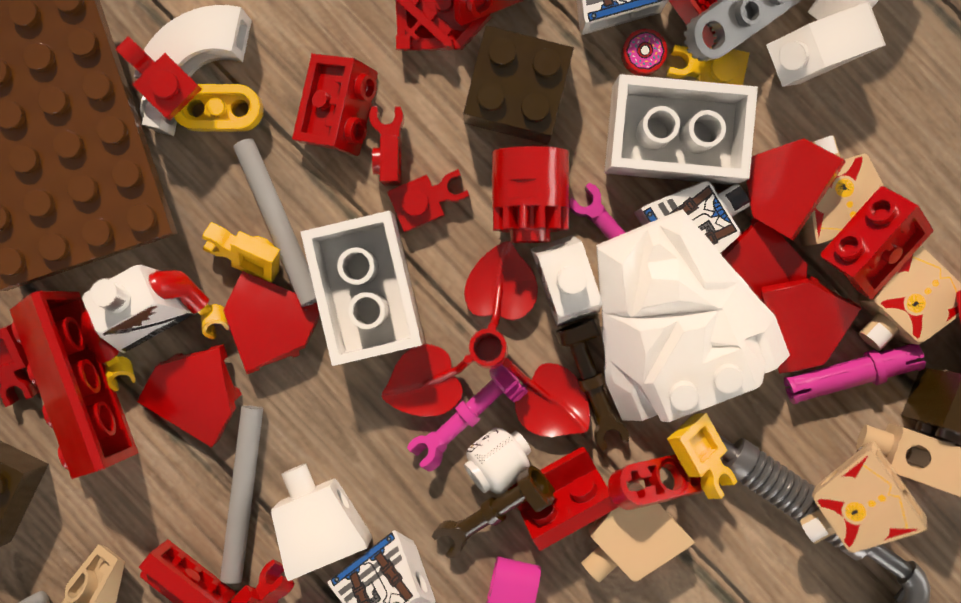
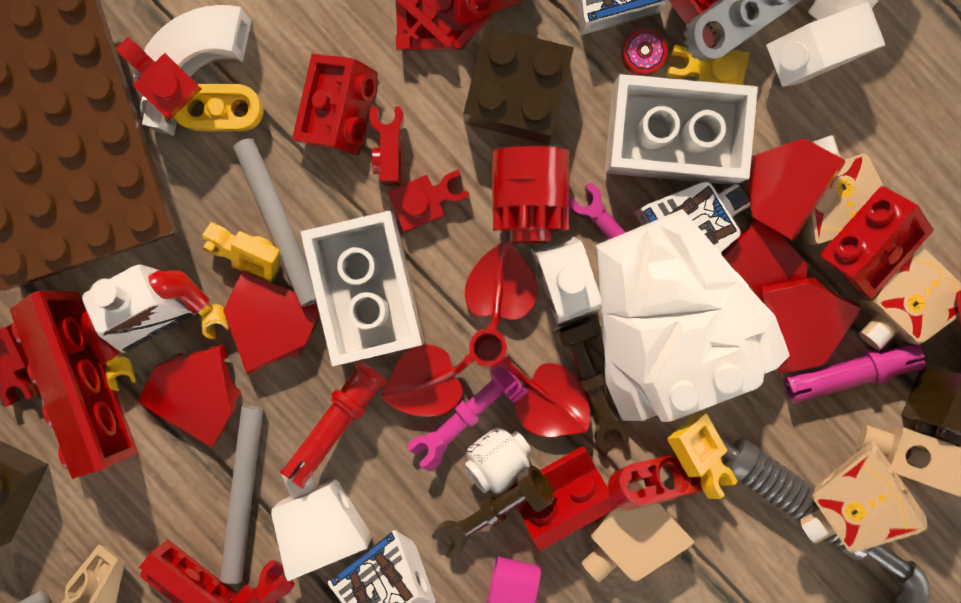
none -> red pin [279,360,388,489]

